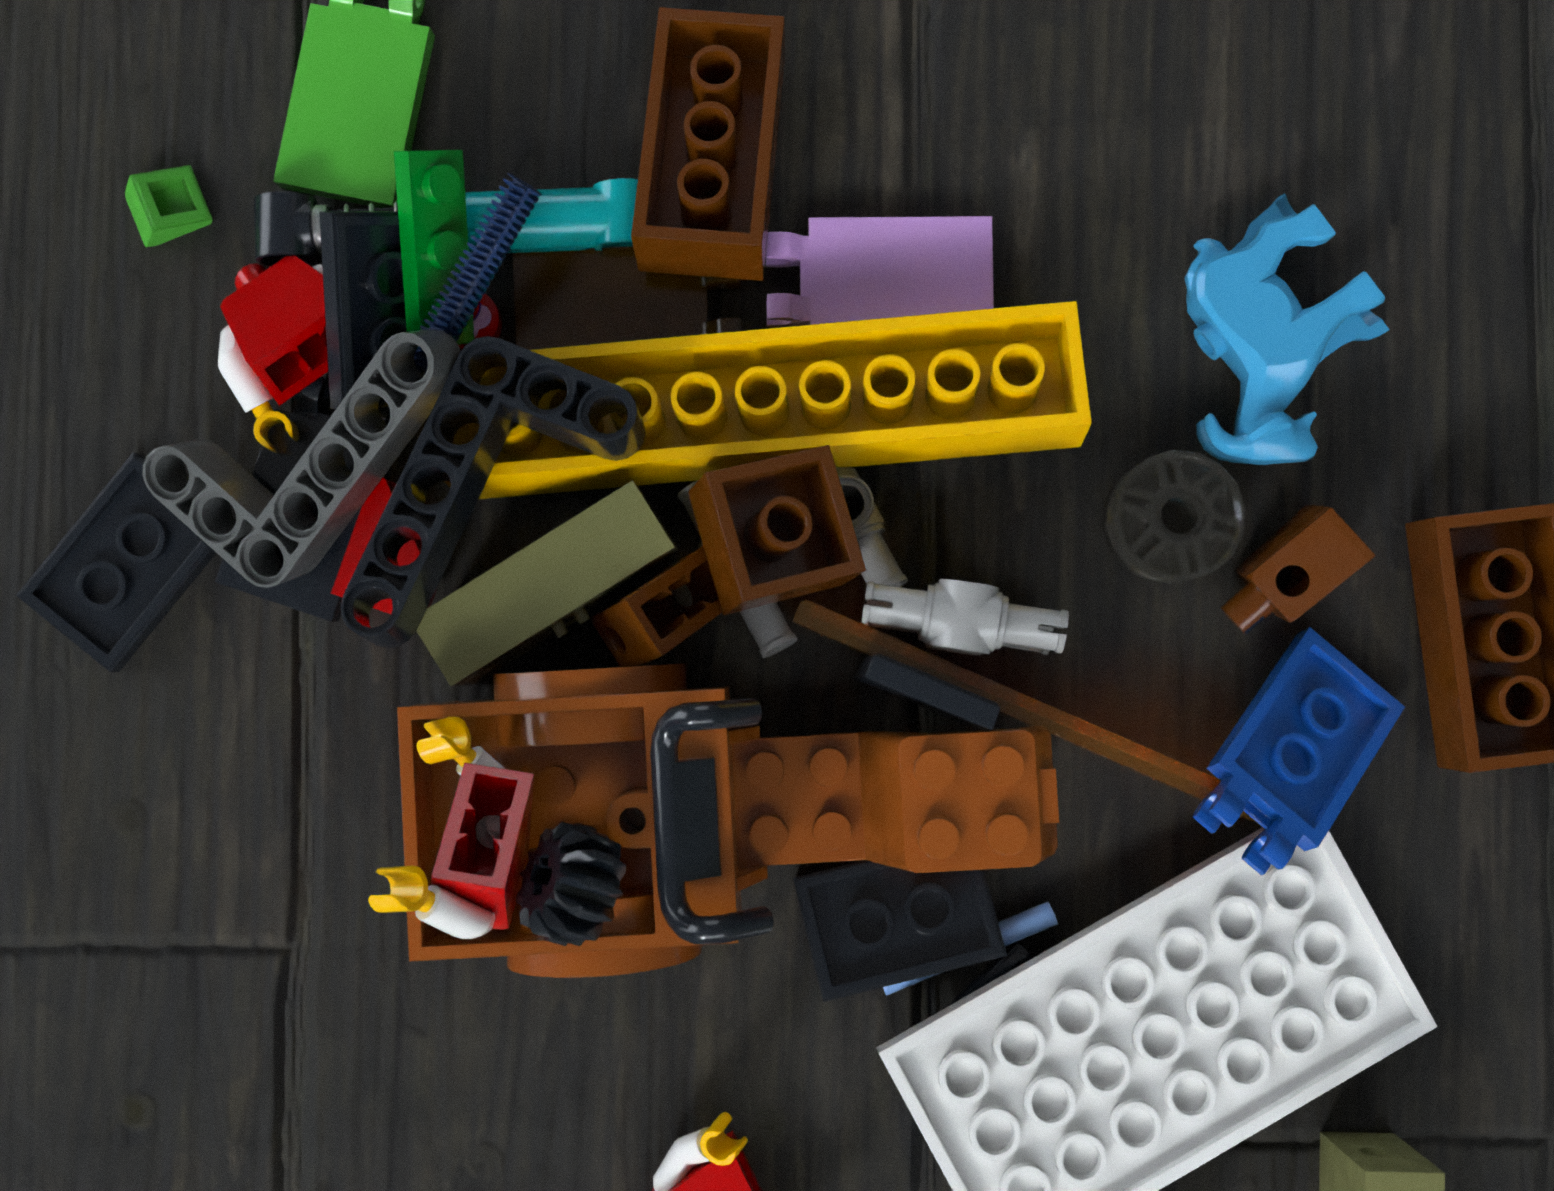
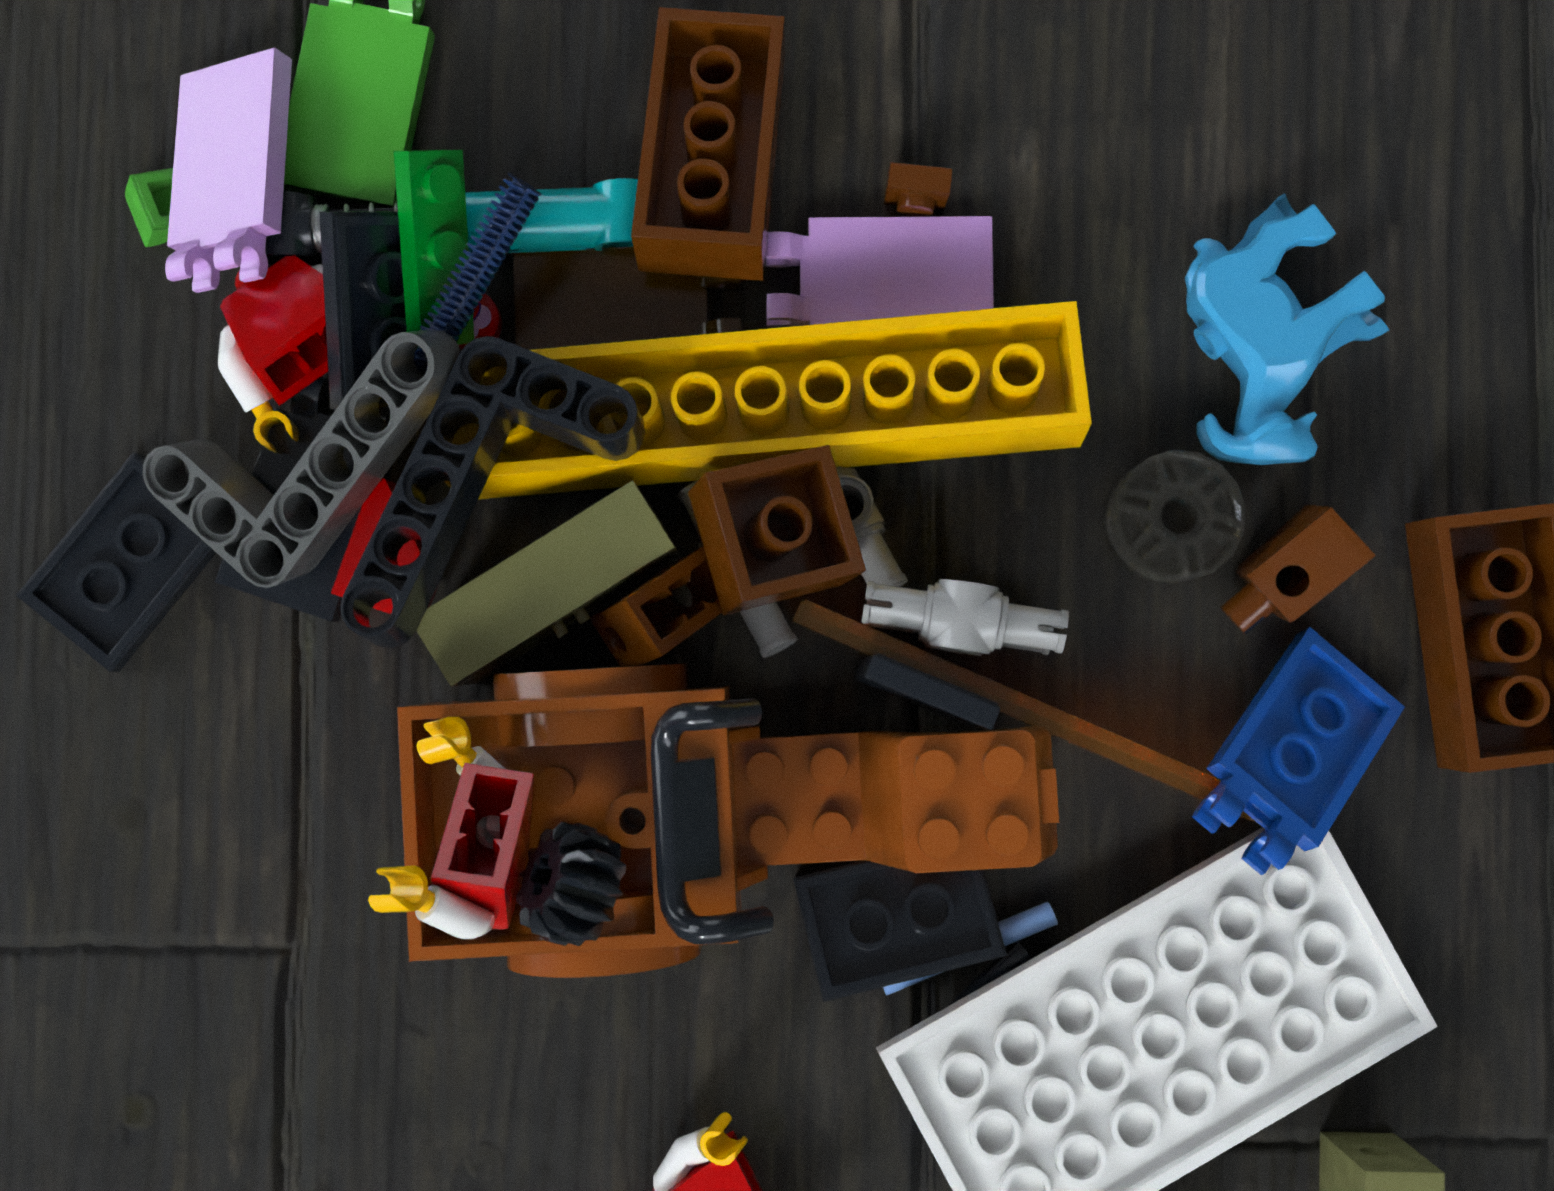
none -> lavender tile [165,47,292,293]
none -> reddish brown plate [884,162,952,216]

